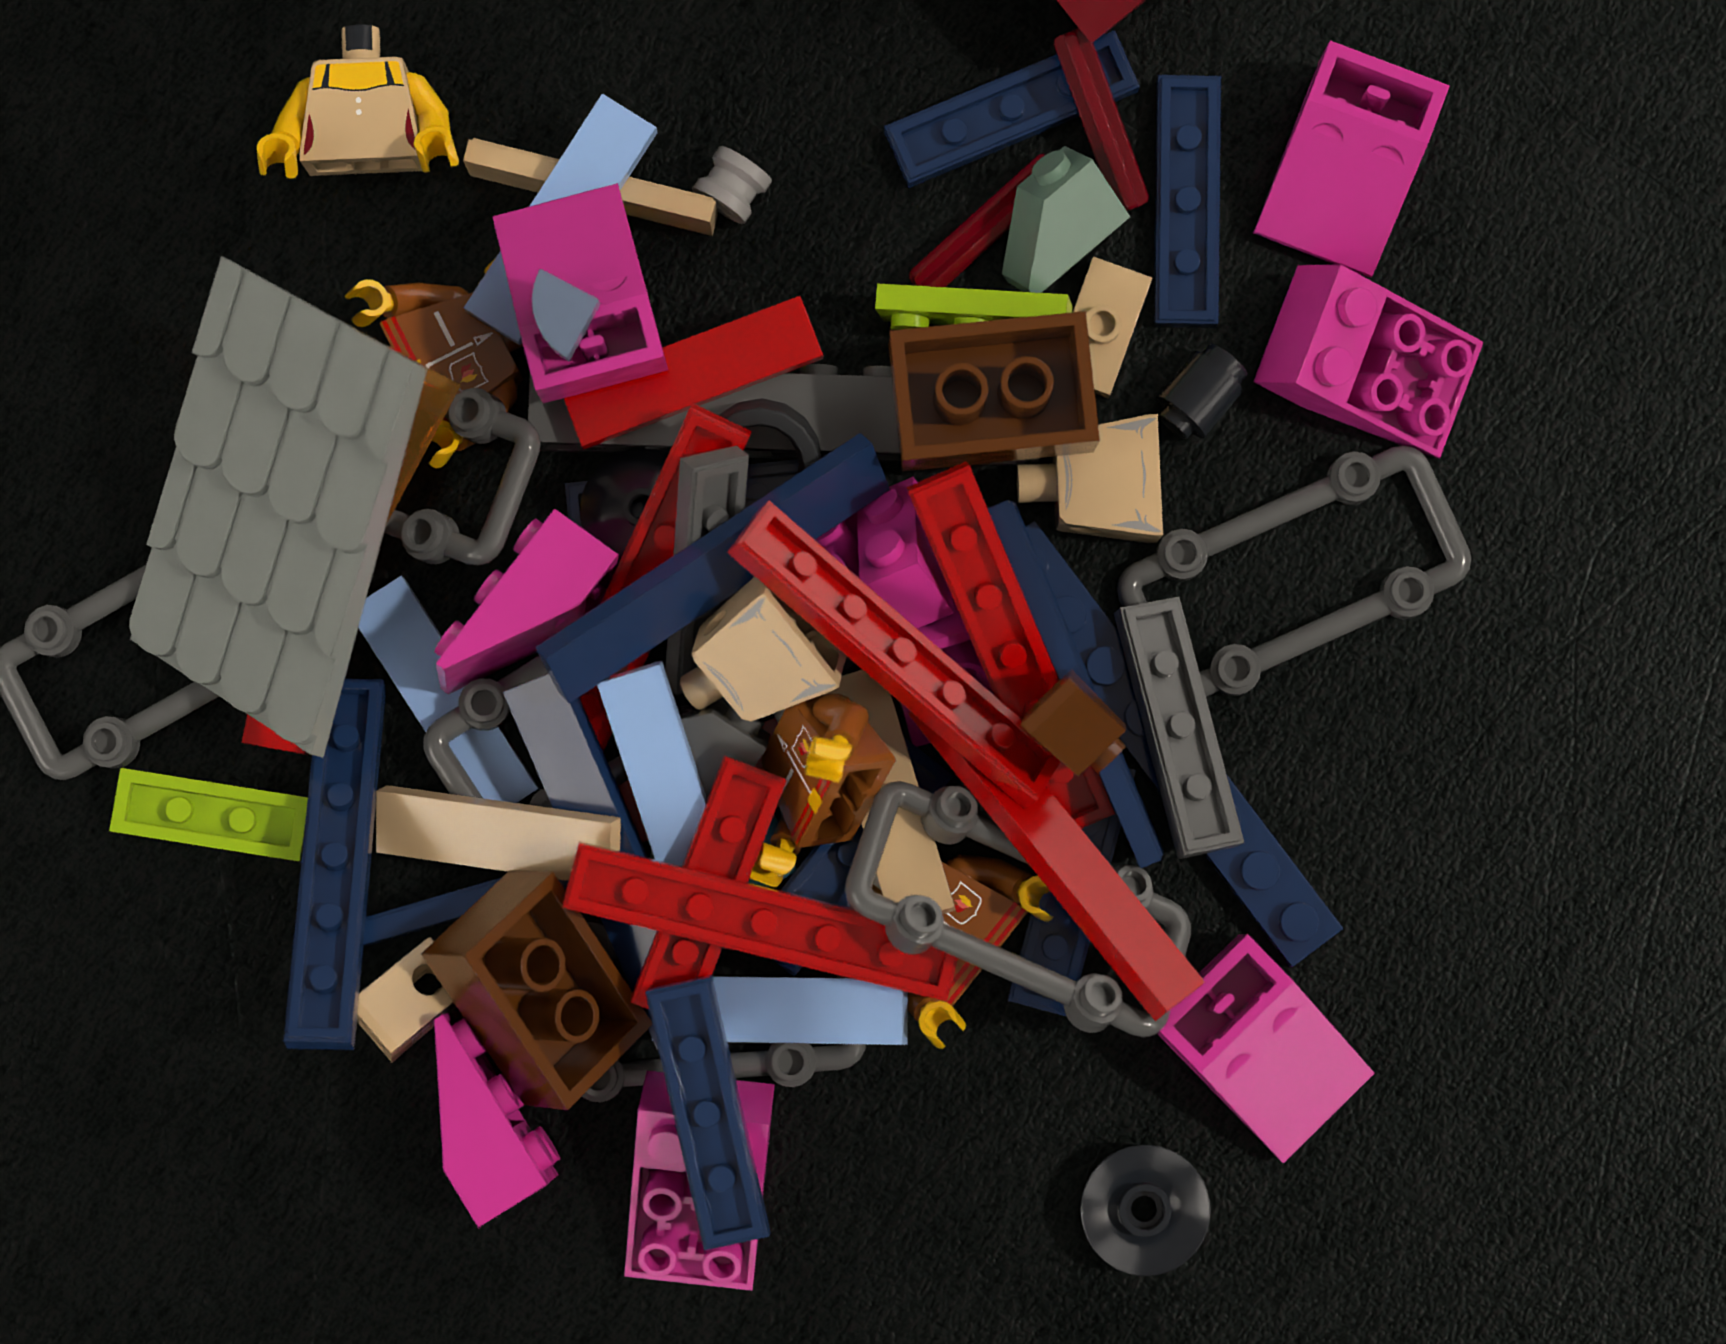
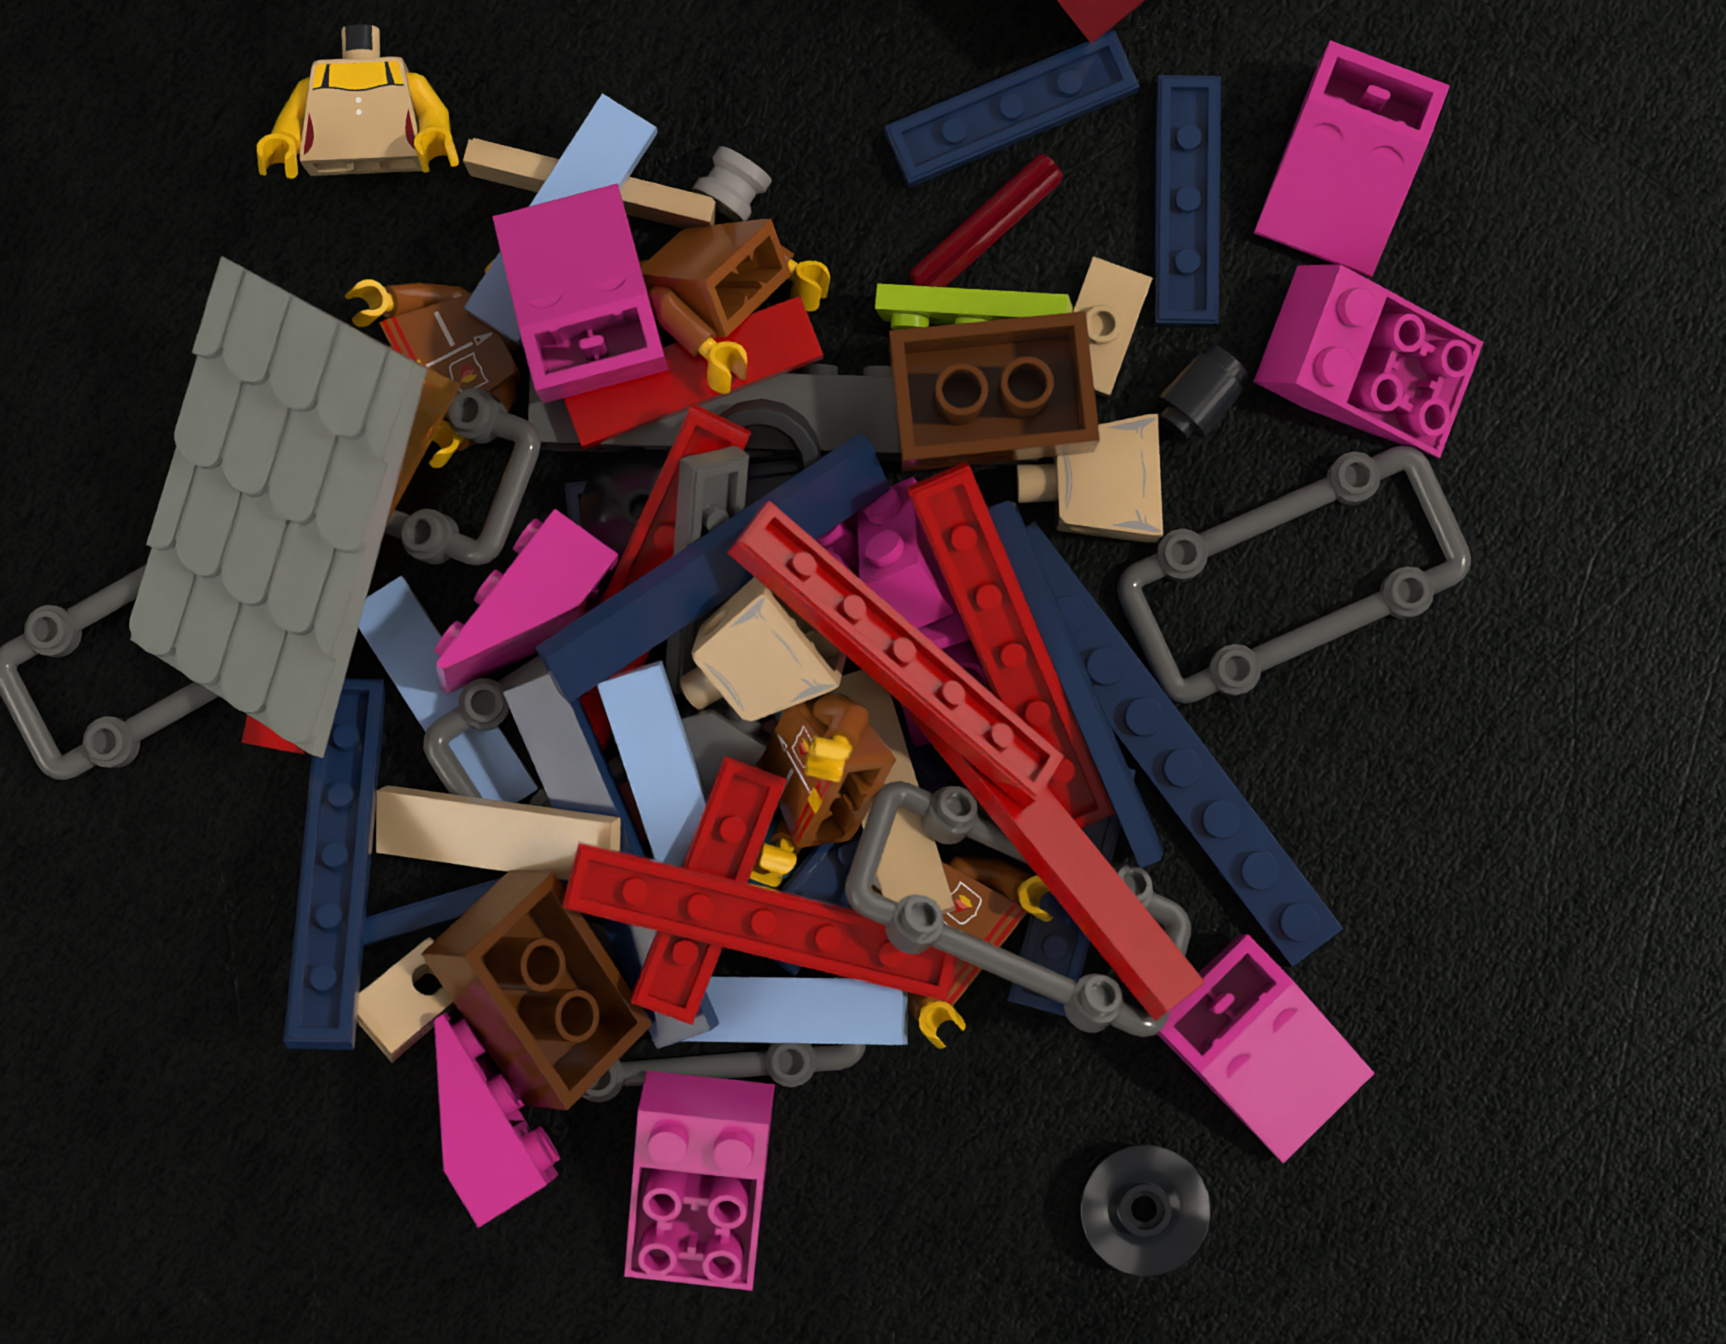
lime plate [109,768,308,862] -> none
sand blue tile [532,268,601,362] -> none
dark blue tile [645,975,770,1250] -> none
sand green slope [1002,146,1130,293] -> none
reddish brown slope [1021,669,1126,776] -> none
dark red axle [1054,28,1149,211] -> none
dark grey tile [1114,597,1244,859] -> none
none -> dark orange torso [639,219,830,394]

